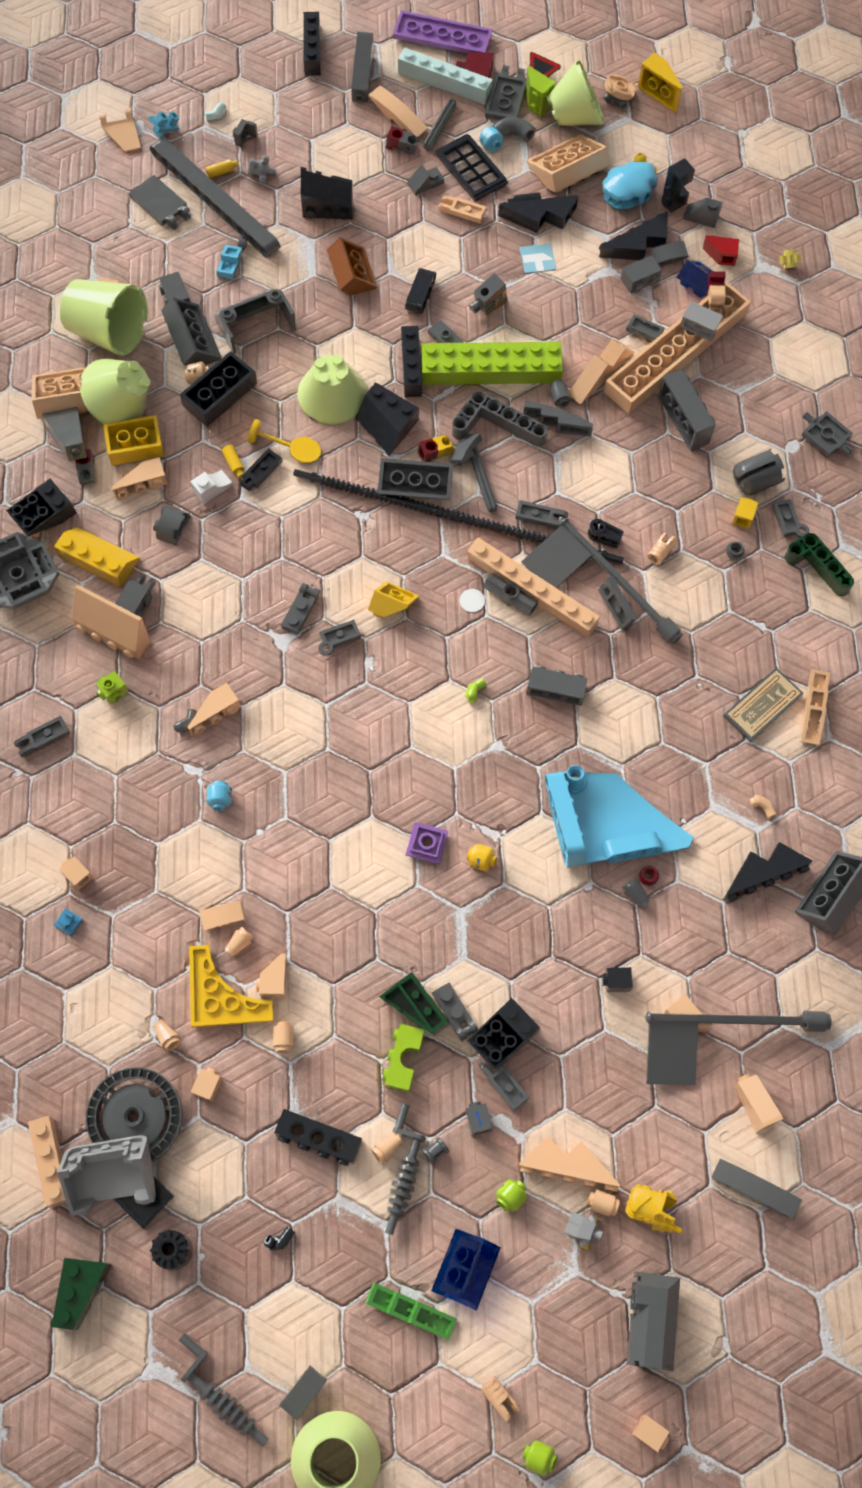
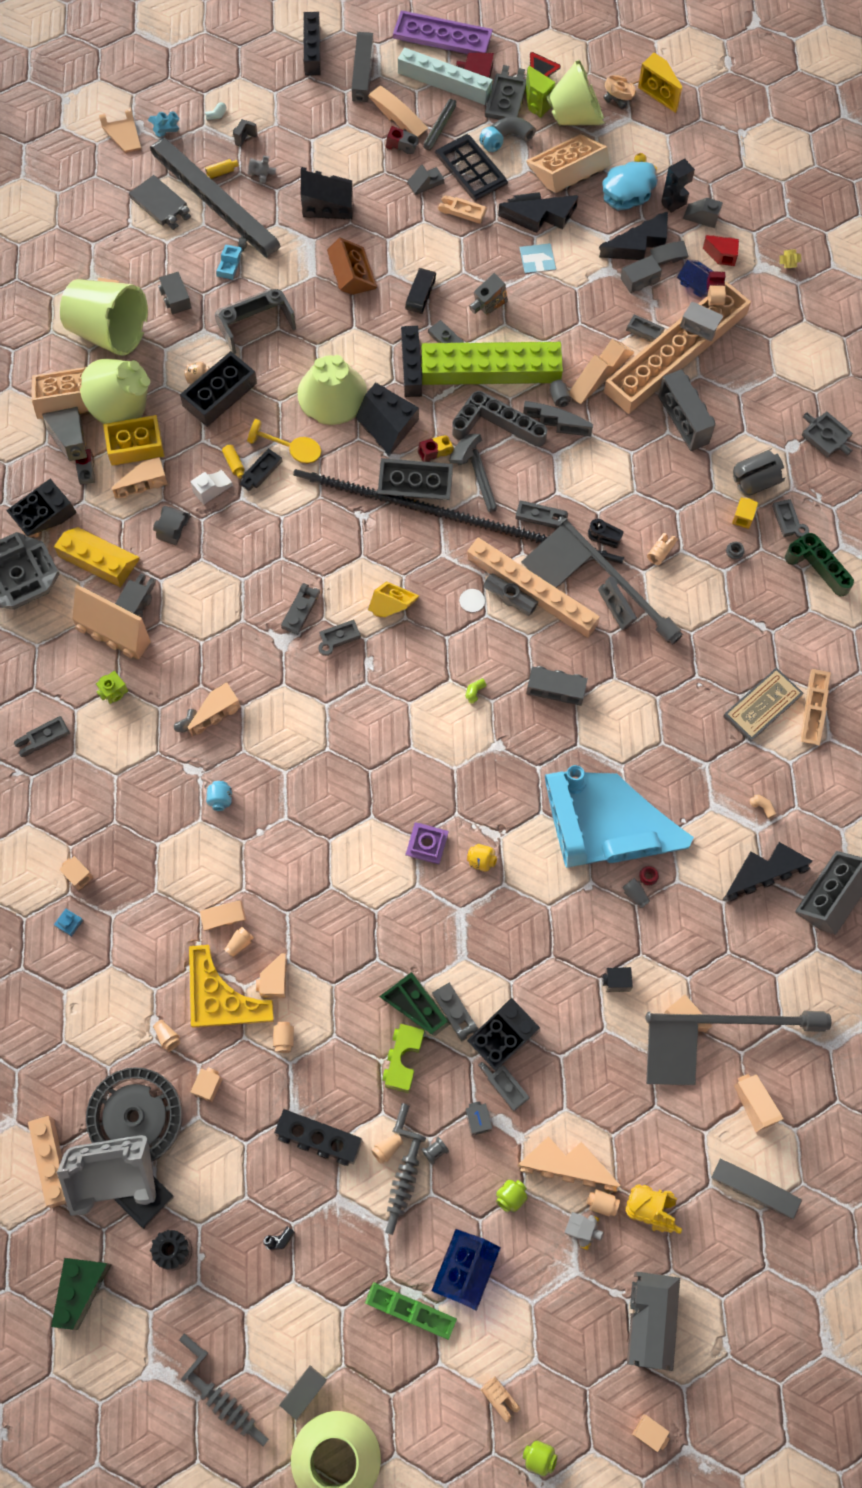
dark grey slope [161,297,222,366] -> none

